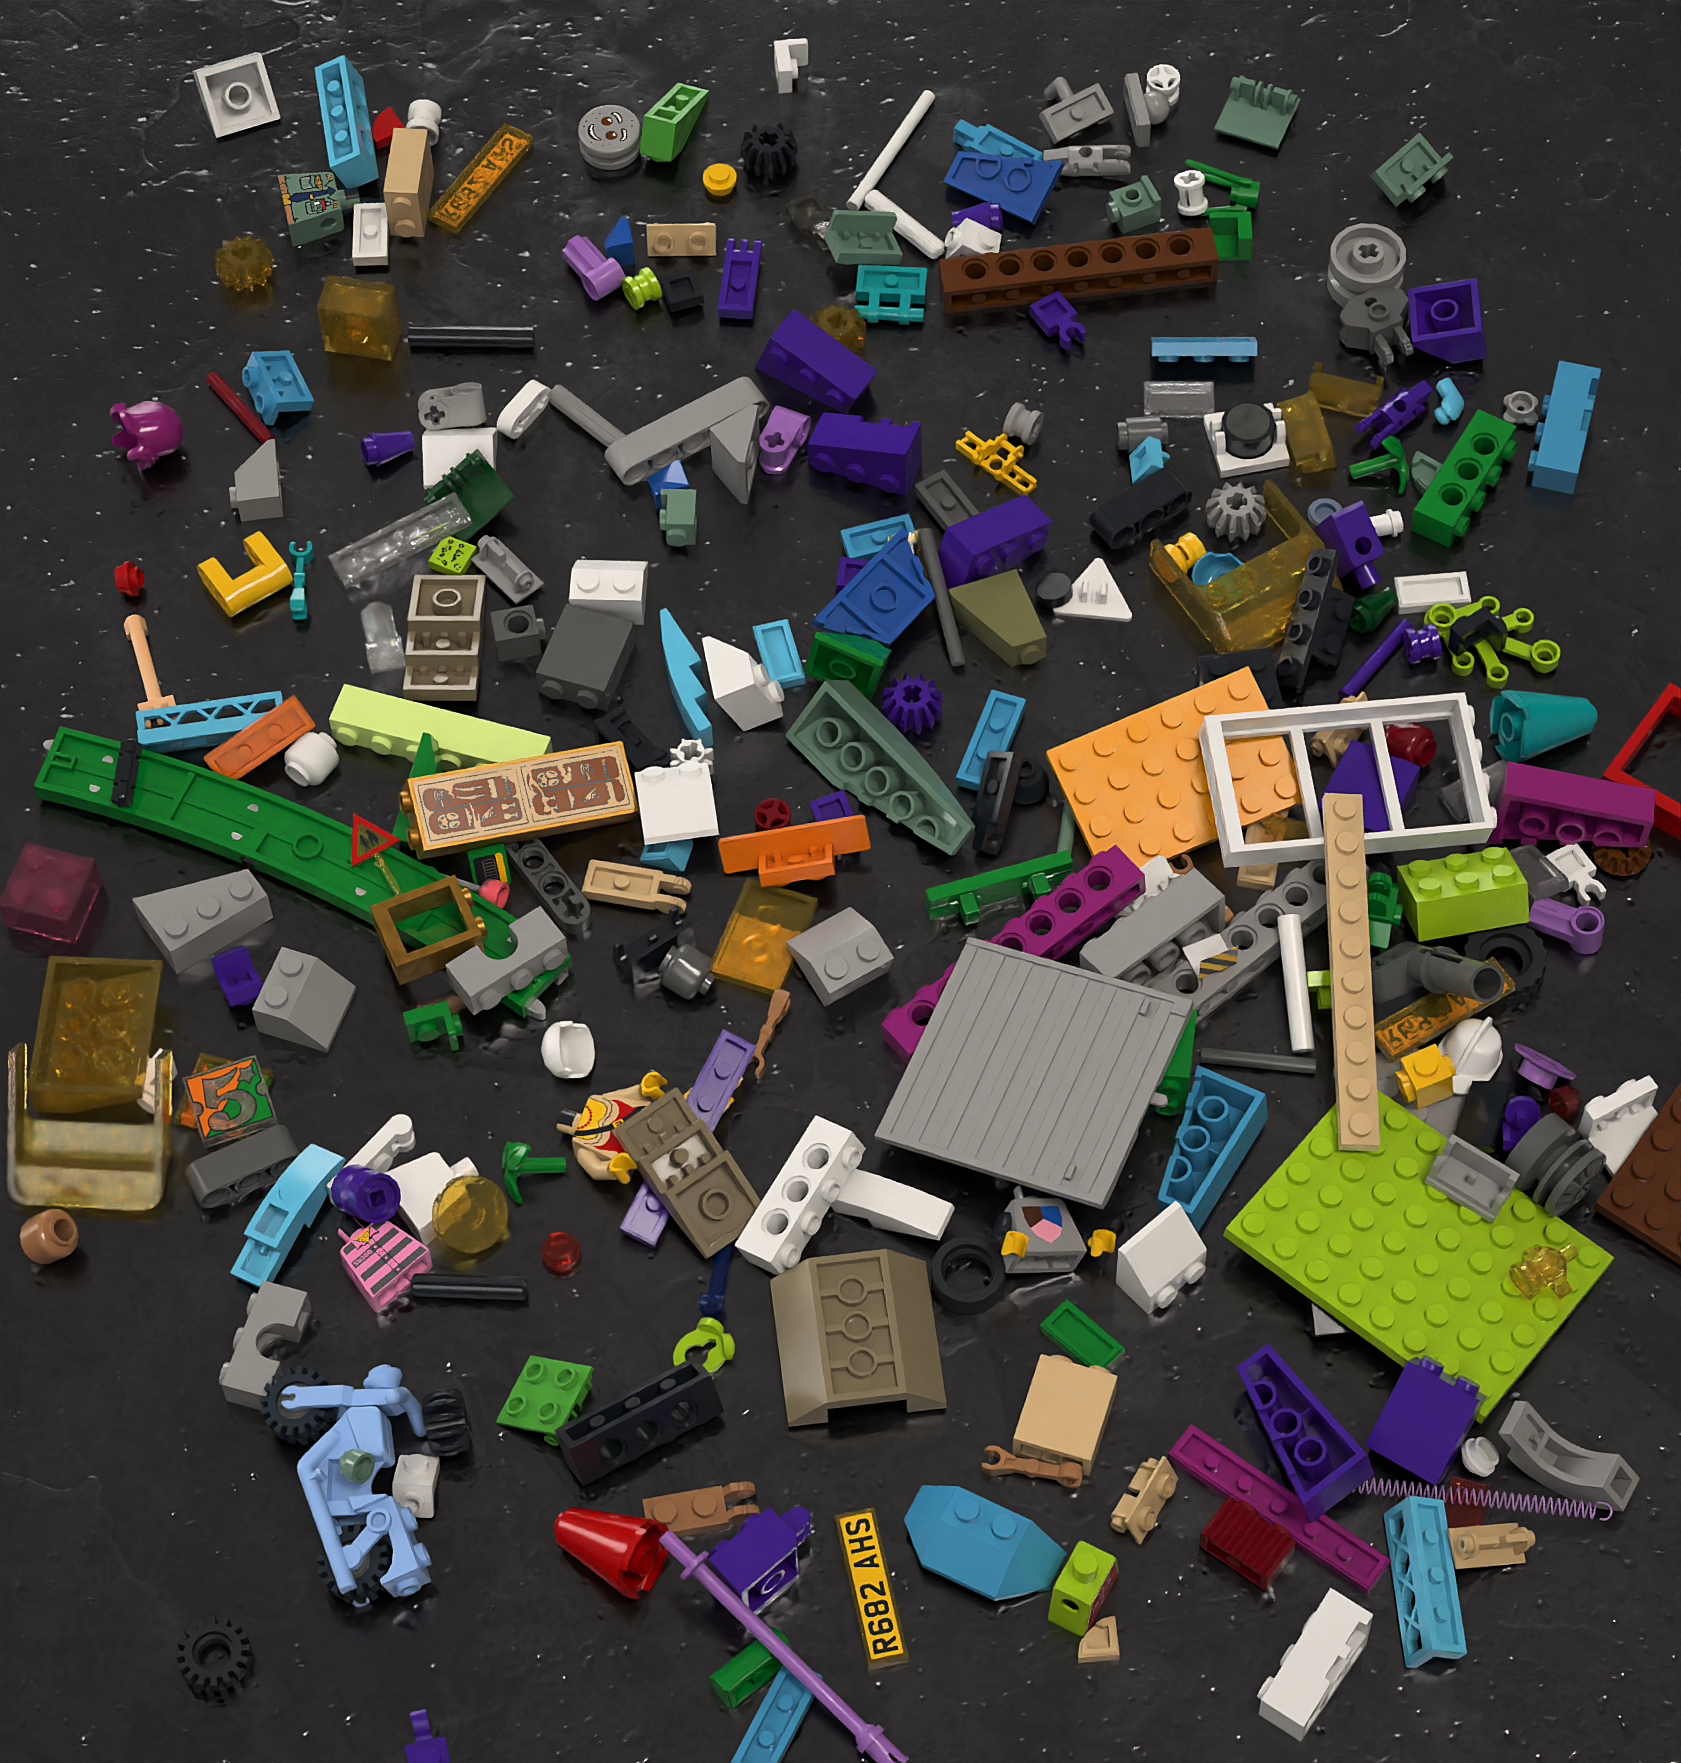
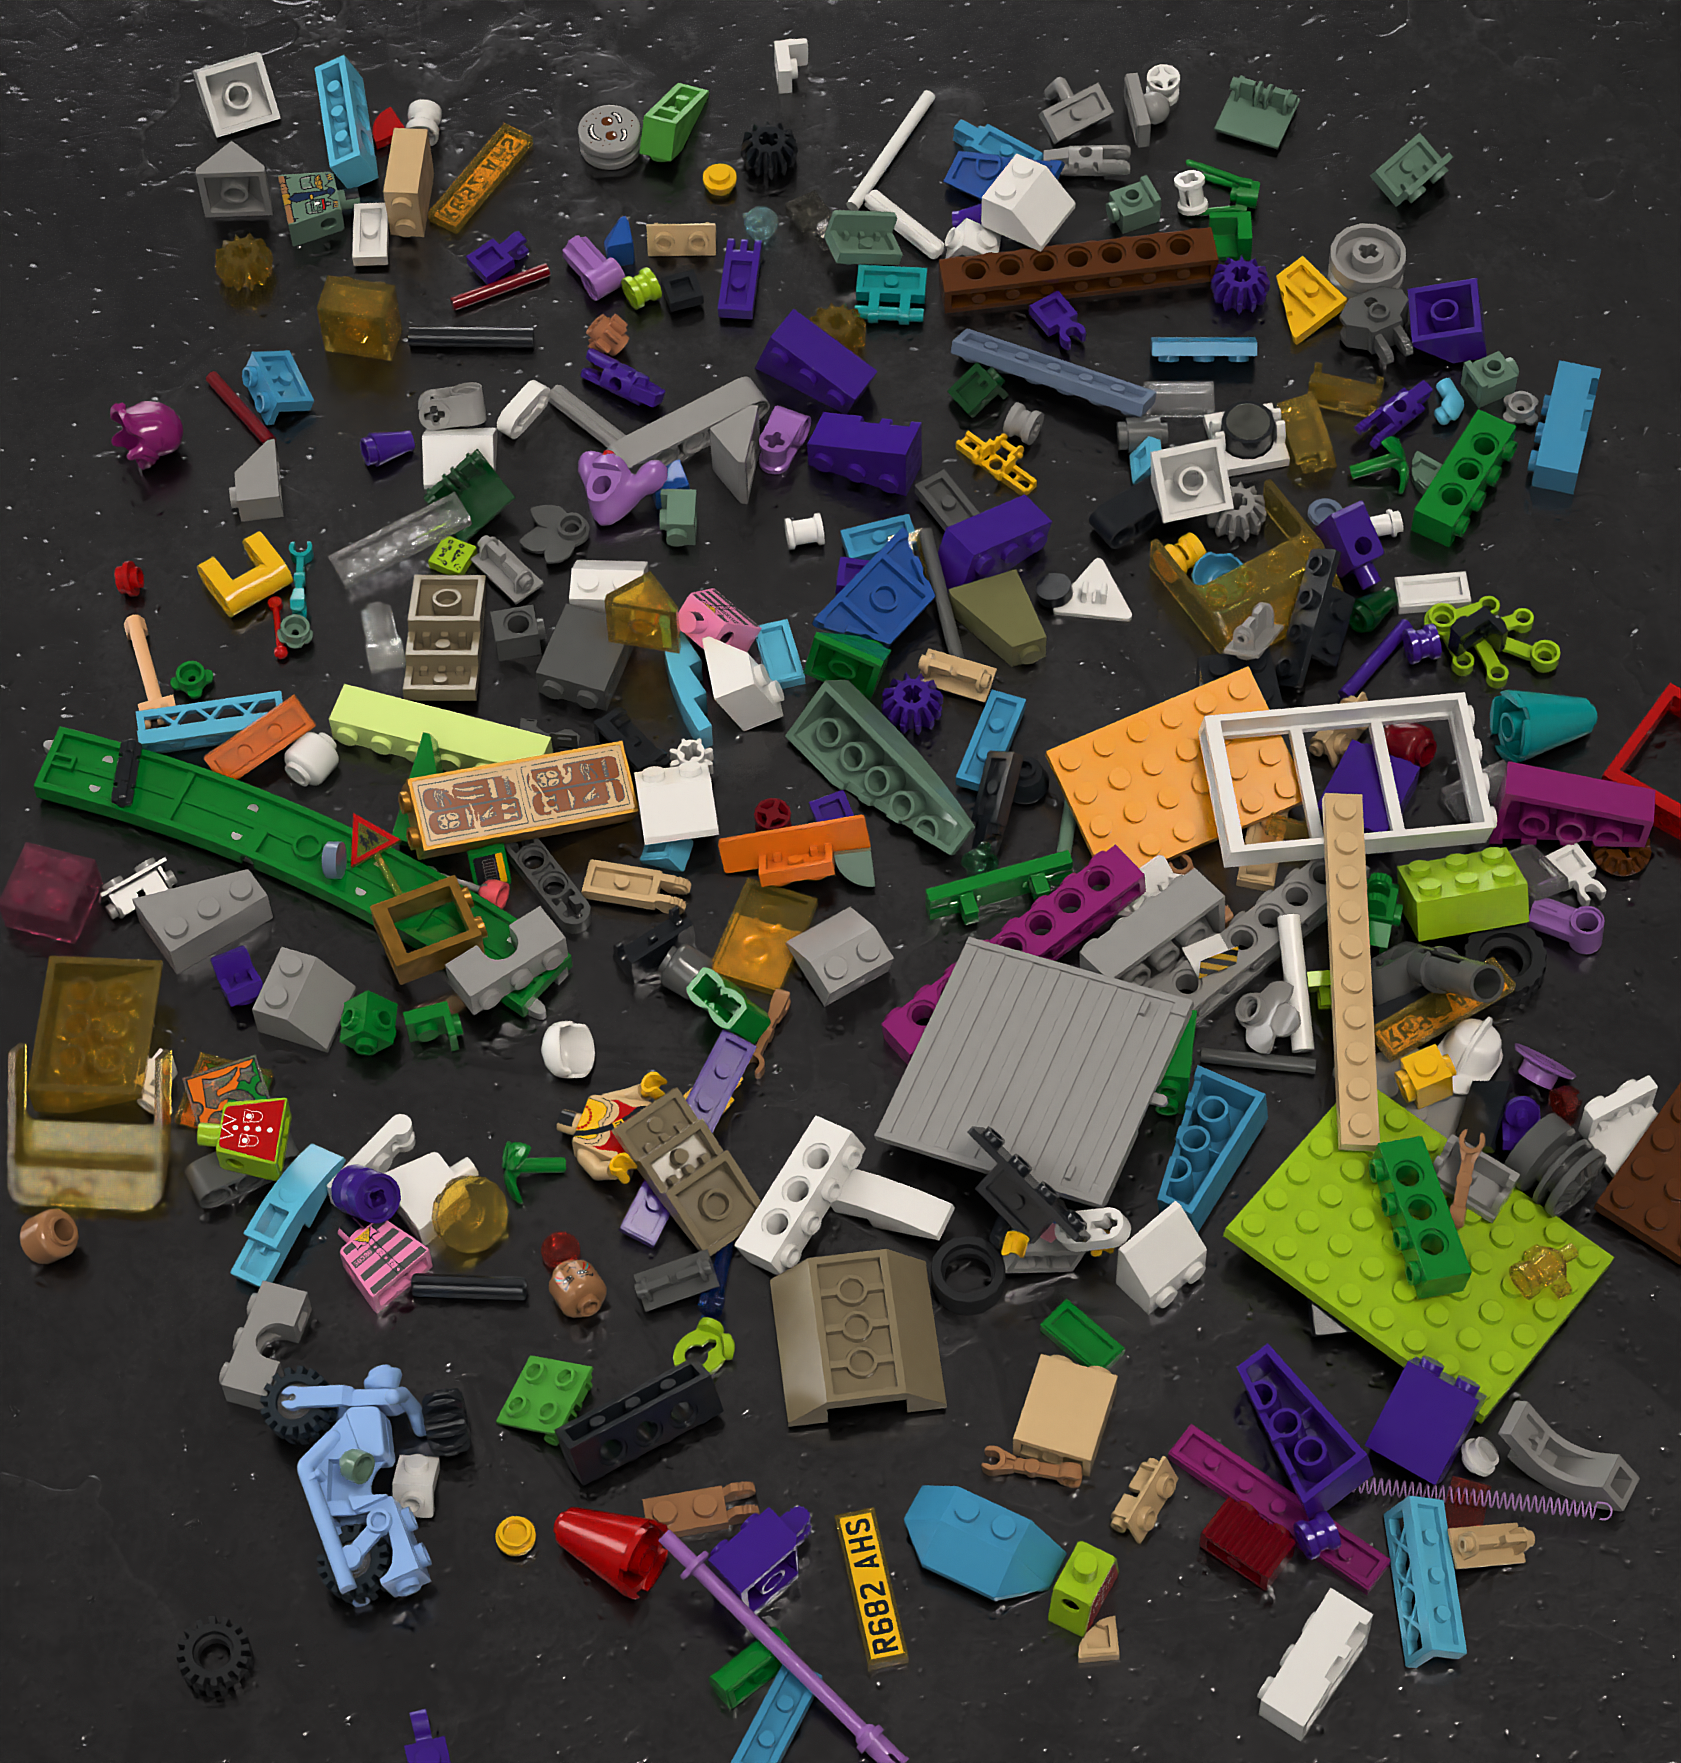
none -> hinge [98,857,177,919]
none -> green plate [170,661,214,699]
none -> light grey slope [196,141,273,217]
none -> torso [197,1098,292,1181]
none -> red hinge [268,596,288,659]
none -> sand green plate [277,614,313,649]
none -> sand blue tile [322,841,347,879]
none -> green brick [340,990,398,1056]
none -> dark red bar [450,263,550,311]
none -> dark purple plate [466,231,529,284]
none -> yellow plate [495,1516,536,1556]
none -> dark grey plate [519,505,590,564]
none -> dark grey piece [519,718,580,749]
none -> medium nougat head [549,1259,607,1318]
none -> medium lavender head [578,450,668,527]
none -> dark purple hinge [580,348,666,407]
none -> nougat gear [586,314,629,357]
none -> clear yellow slope [604,571,681,653]
none -> dark grey hinge [634,1249,720,1312]
none -> bright pink torso [674,588,762,652]
none -> green brick [686,967,771,1044]
none -> clear light blue plate [743,206,778,240]
none -> white bush [784,513,825,550]
none -> sand green tile [834,847,875,887]
none -> tan hinge [918,648,997,703]
none -> dark green bracket [947,362,1009,418]
none -> sand blue plate [951,328,1157,417]
none -> clear green plate [961,841,999,878]
none -> black bracket [967,1126,1091,1244]
none -> white slope [981,154,1076,252]
none -> white beam [1054,1207,1131,1252]
none -> white slope [1150,438,1234,523]
none -> dark purple gear [1211,255,1270,315]
none -> light grey hinge [1224,602,1284,660]
none -> light grey plate [1235,981,1301,1055]
none -> yellow wing [1276,256,1348,345]
none -> dark purple wheel [1293,1510,1341,1560]
none -> green brick [1368,1136,1472,1299]
none -> medium nougat piece [1450,1129,1486,1229]
none -> sand green brick [1460,351,1519,408]

